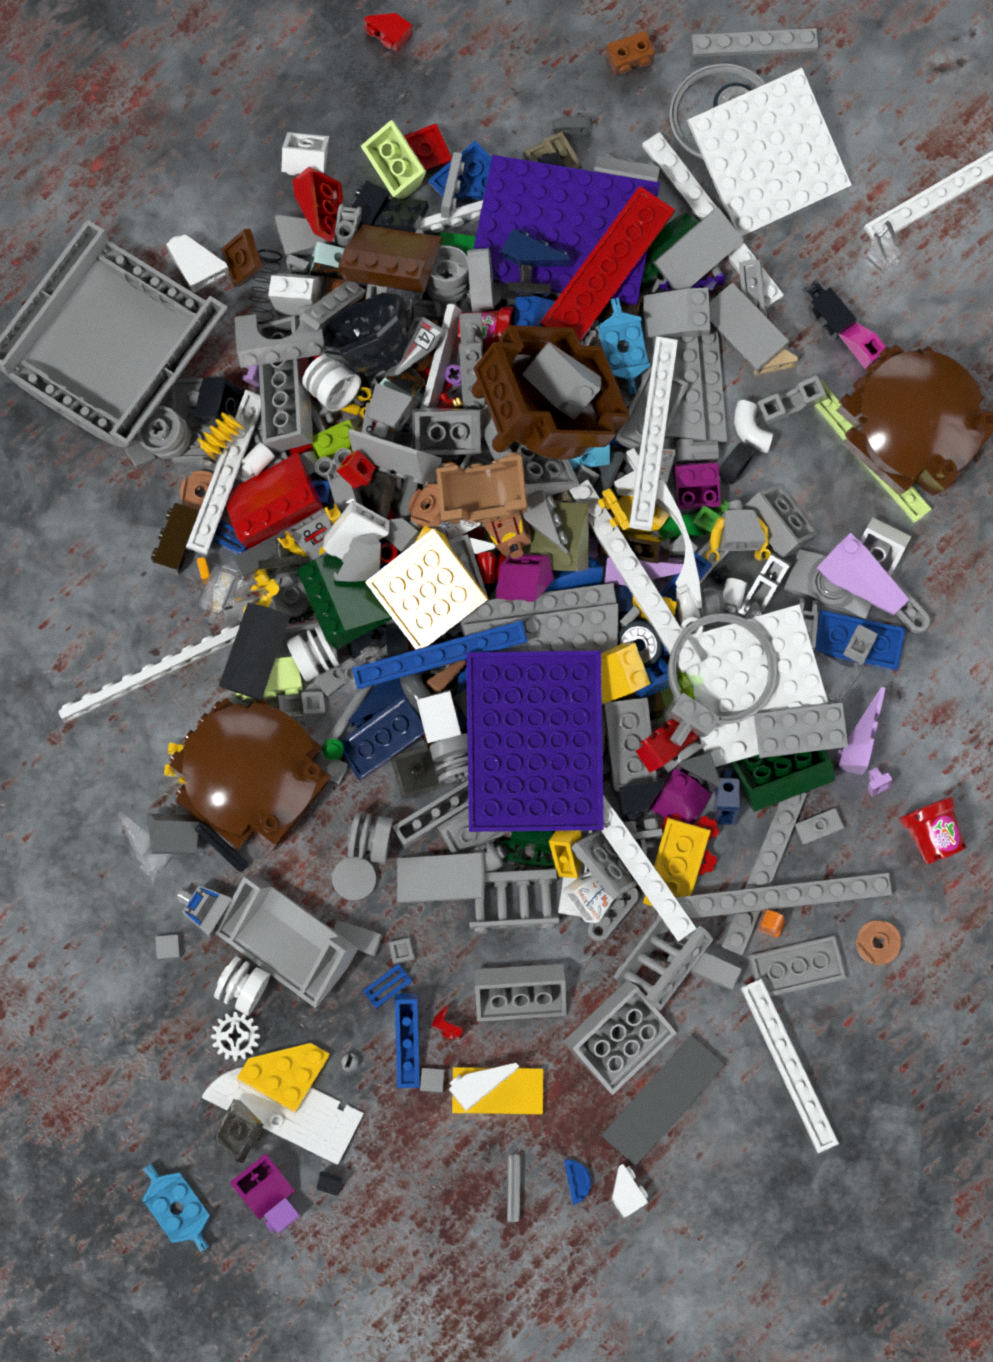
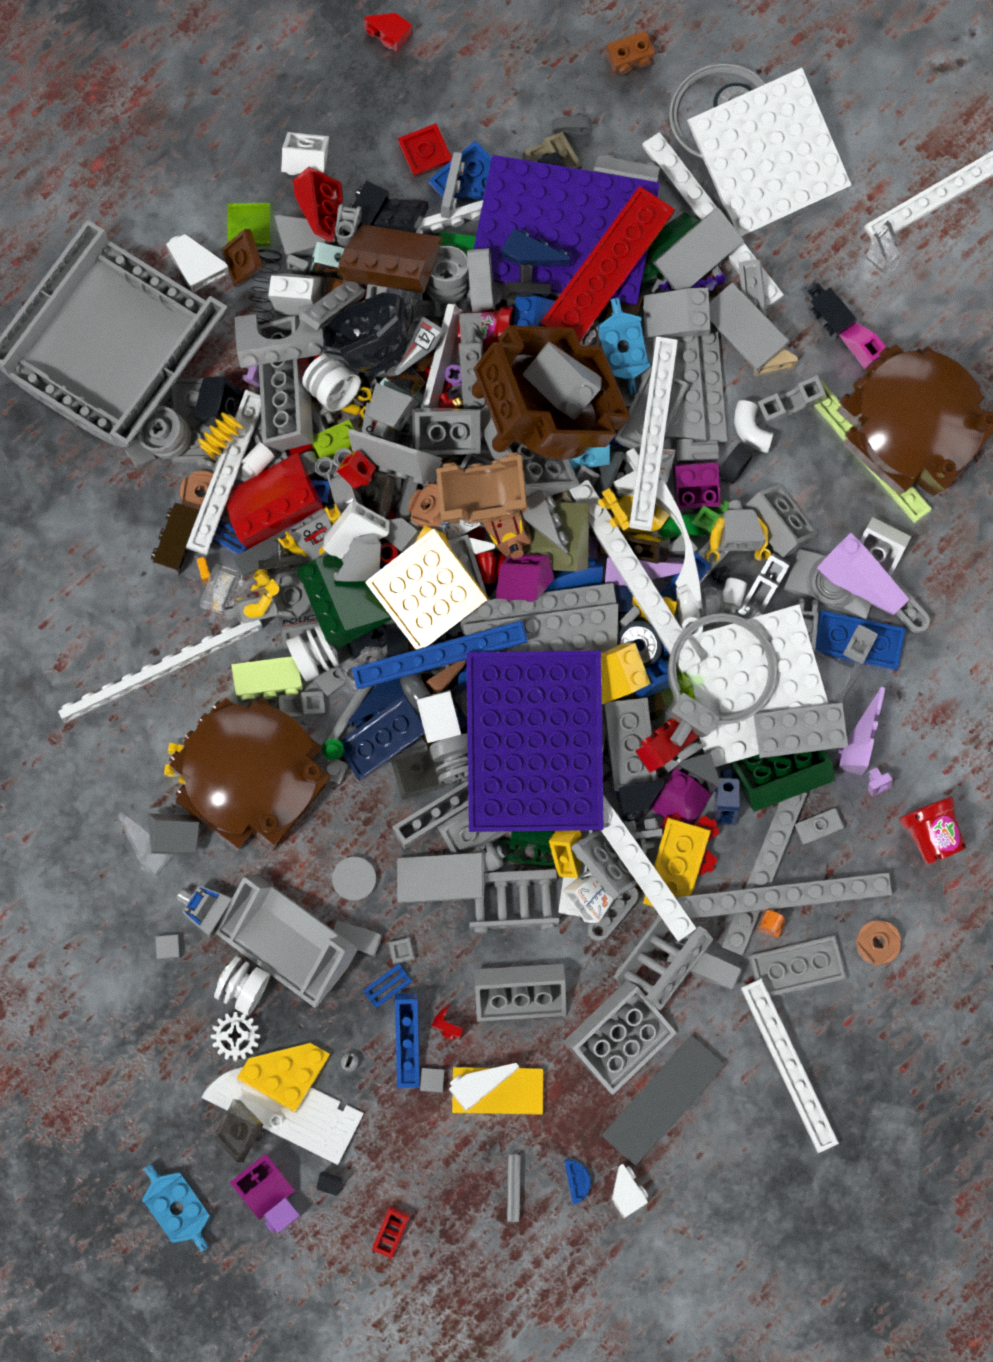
black axle [195,822,248,872] -> none
black piece [219,602,290,701] -> none
light grey wheel [347,812,394,864] -> none
yellowish green slope [361,120,426,199] -> none
light grey plate [691,28,818,57] -> none
none -> clear neon green tile [227,203,270,246]
none -> red slope [371,1205,411,1259]

